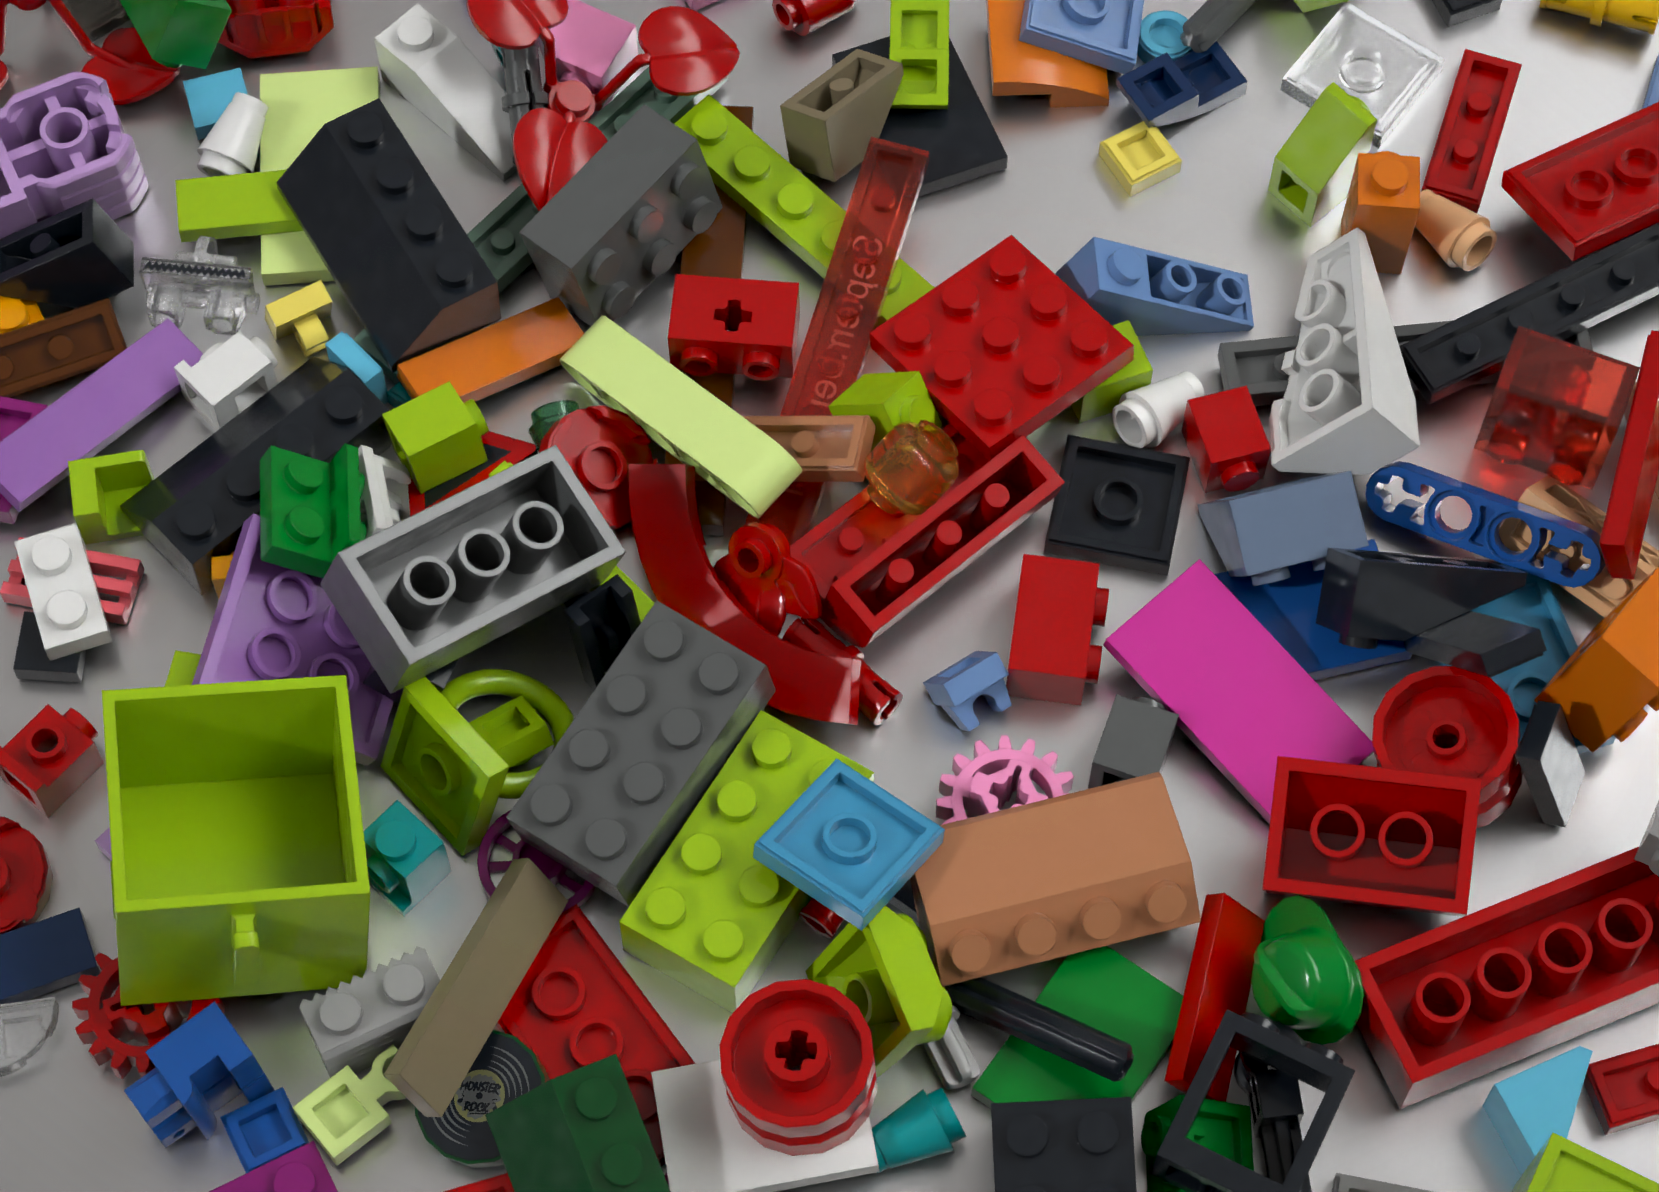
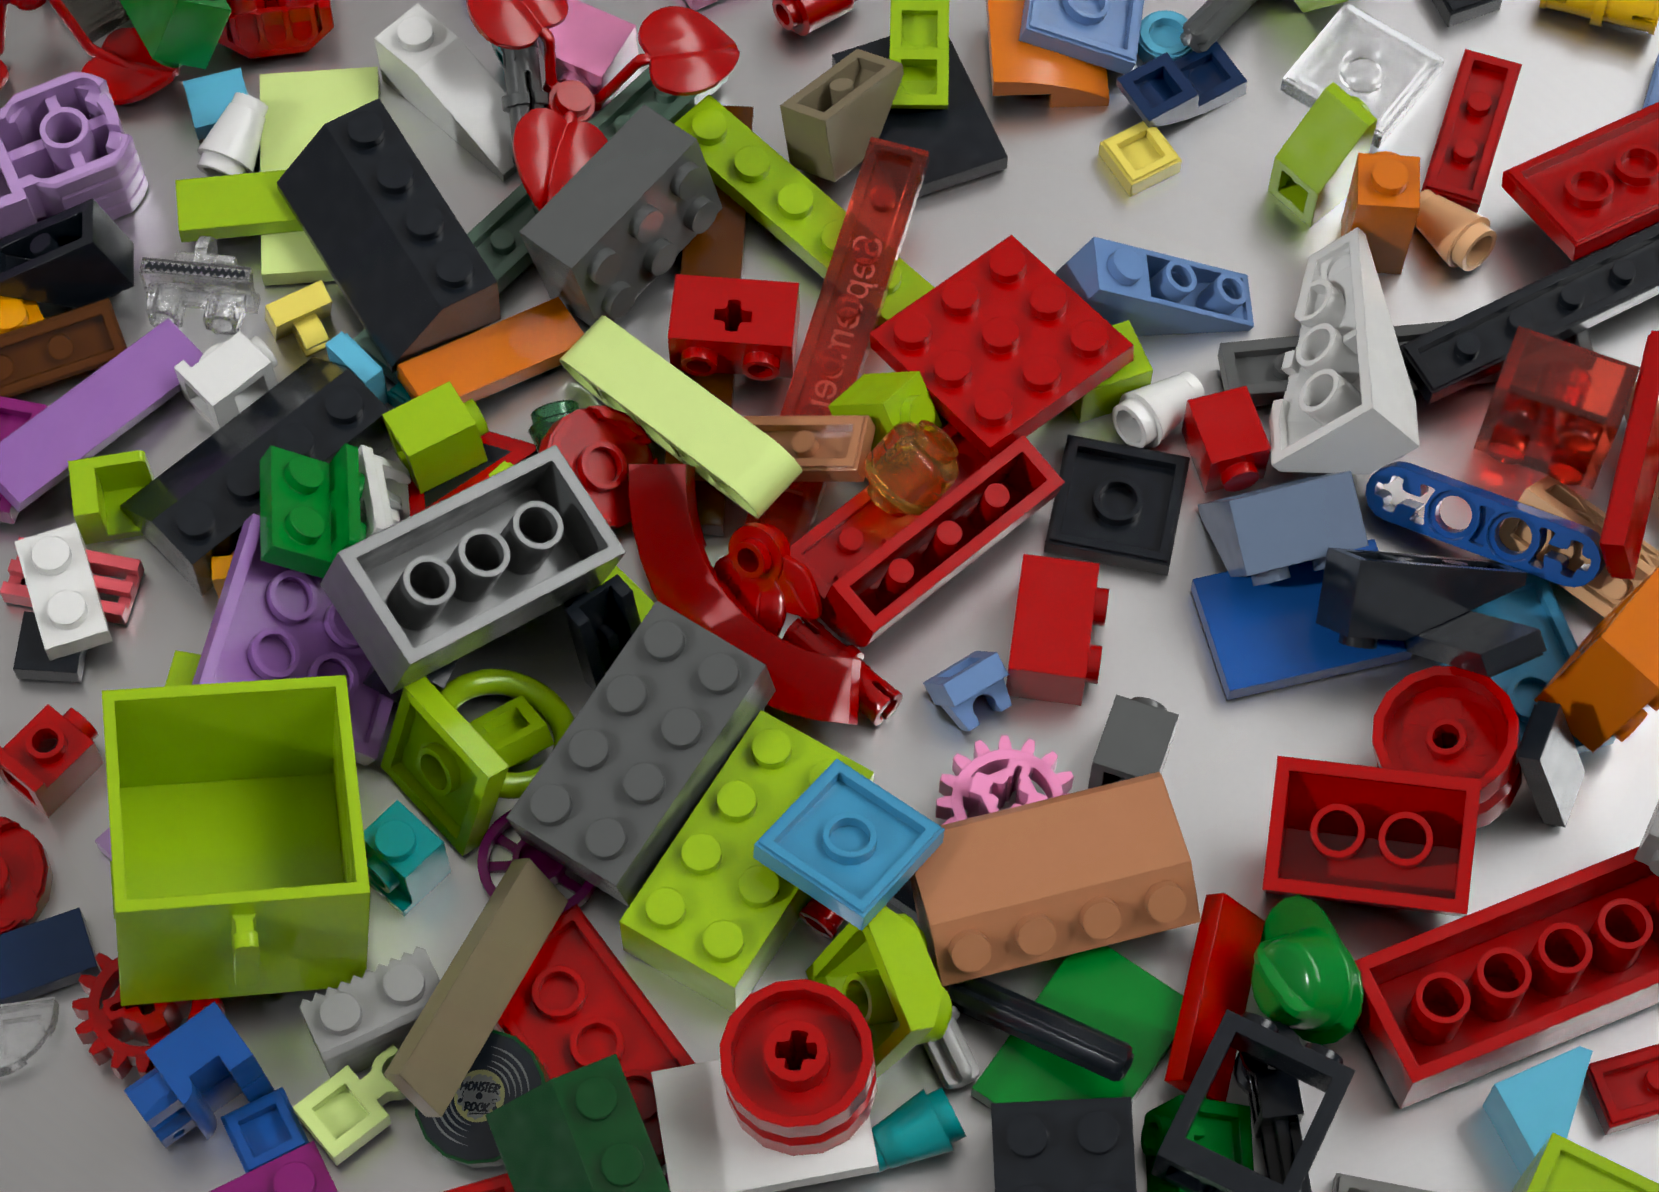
dark pink tile [1103,559,1374,824] -> none

